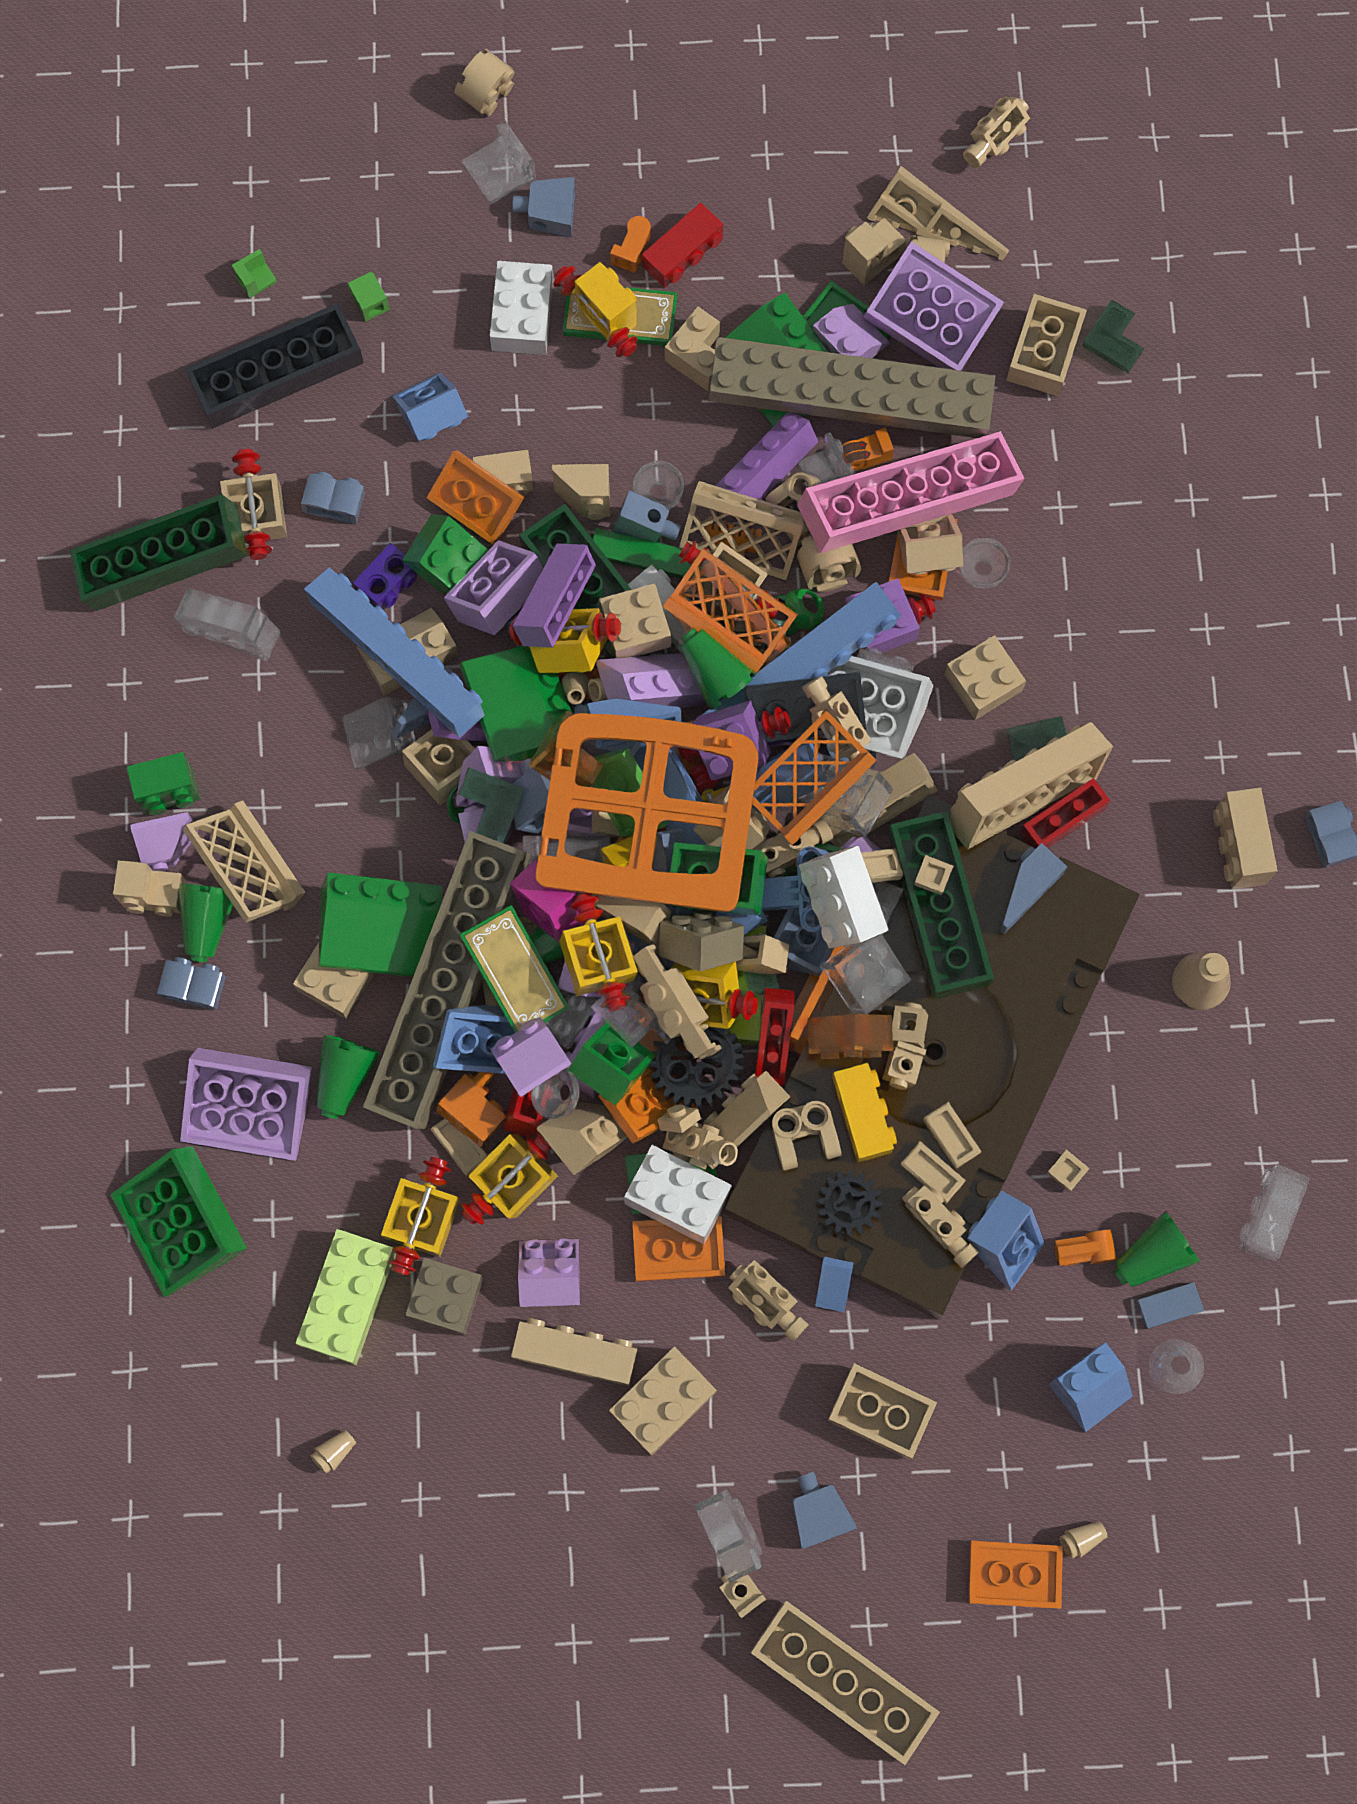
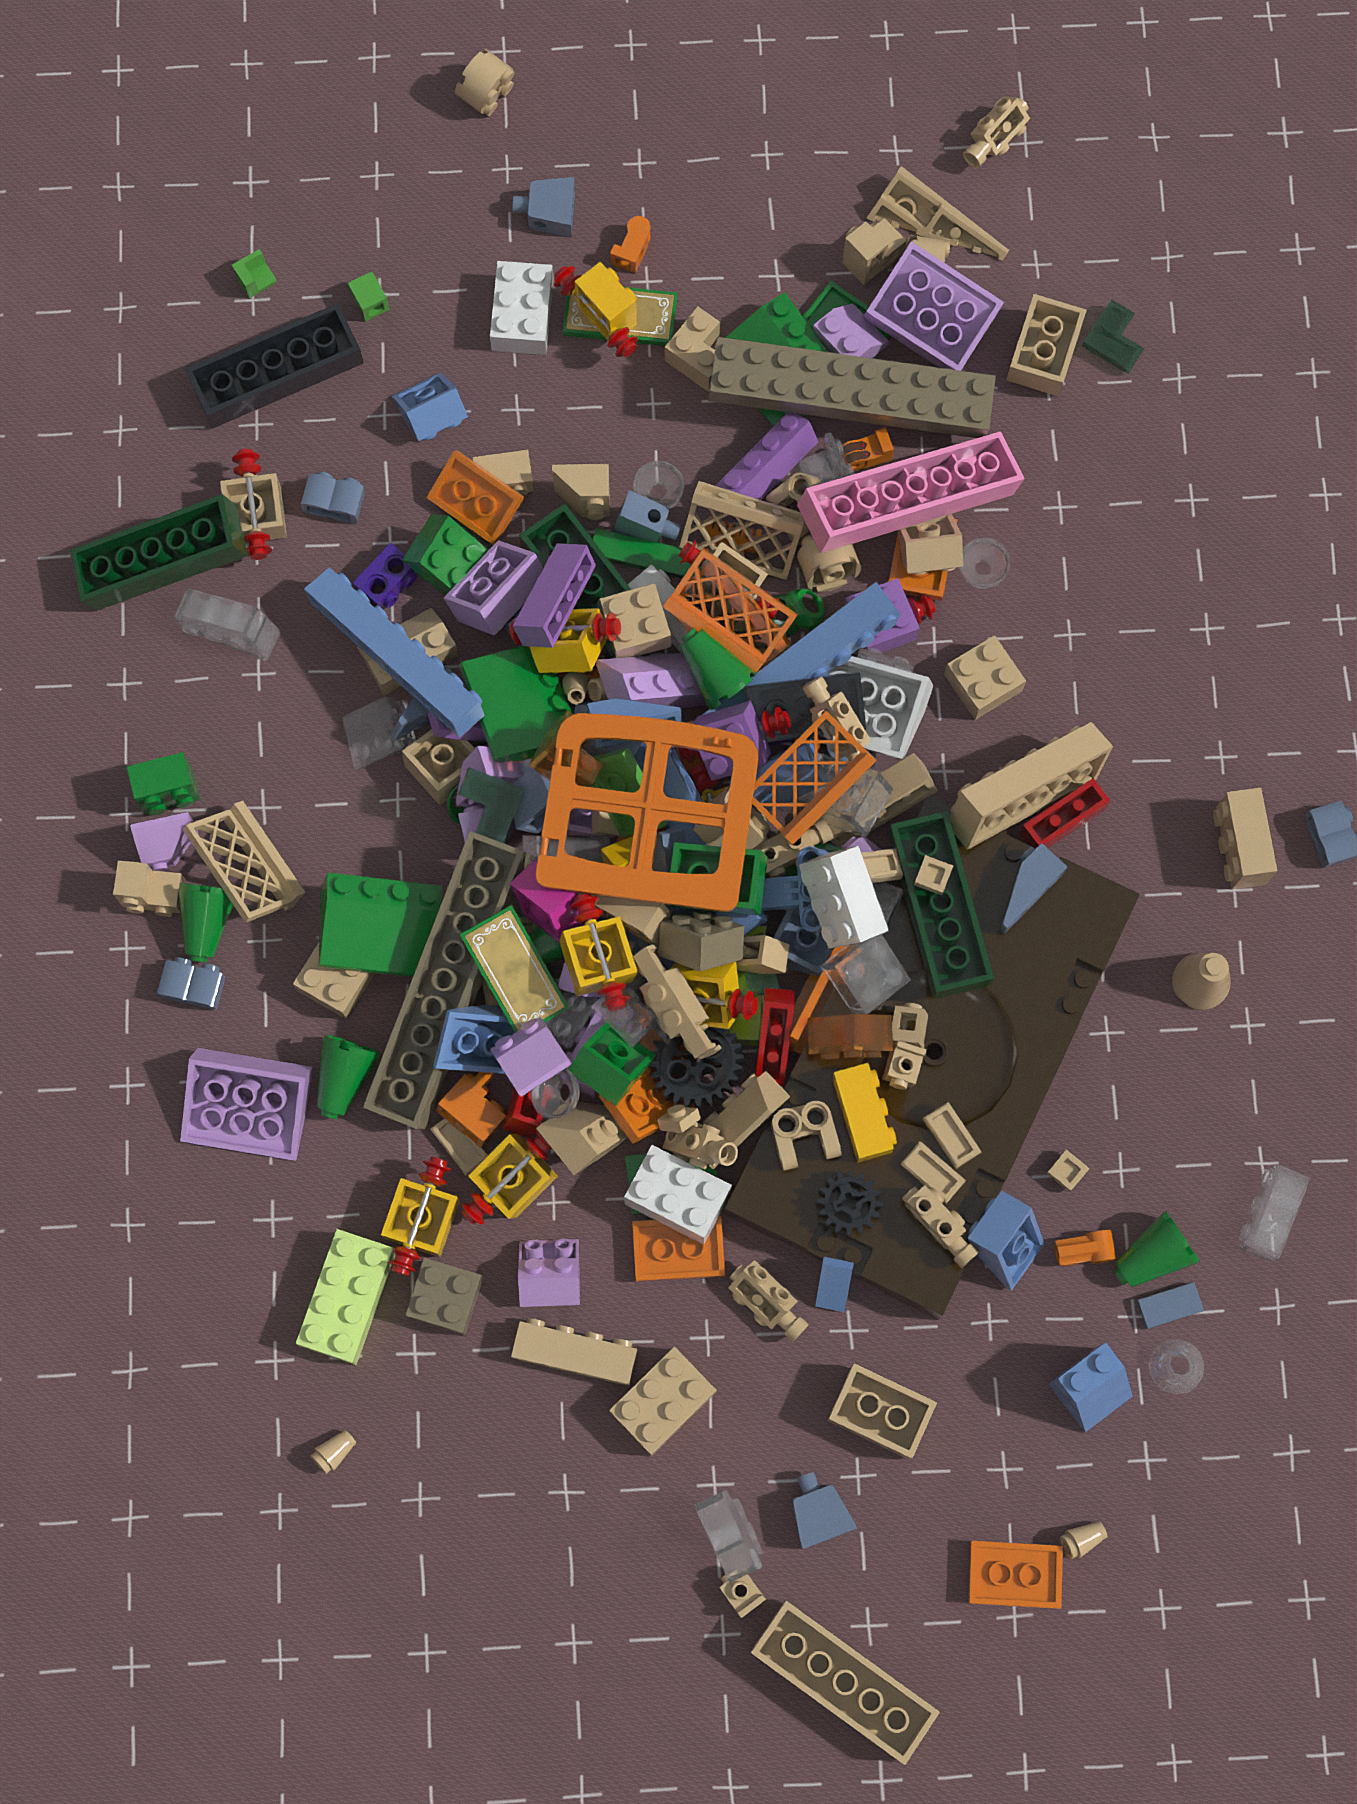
green slope [110,1146,247,1297] -> none
clear bracket [462,121,536,204] -> none
red brick [642,202,724,288] -> none
clear green plate [1006,716,1067,761] -> none

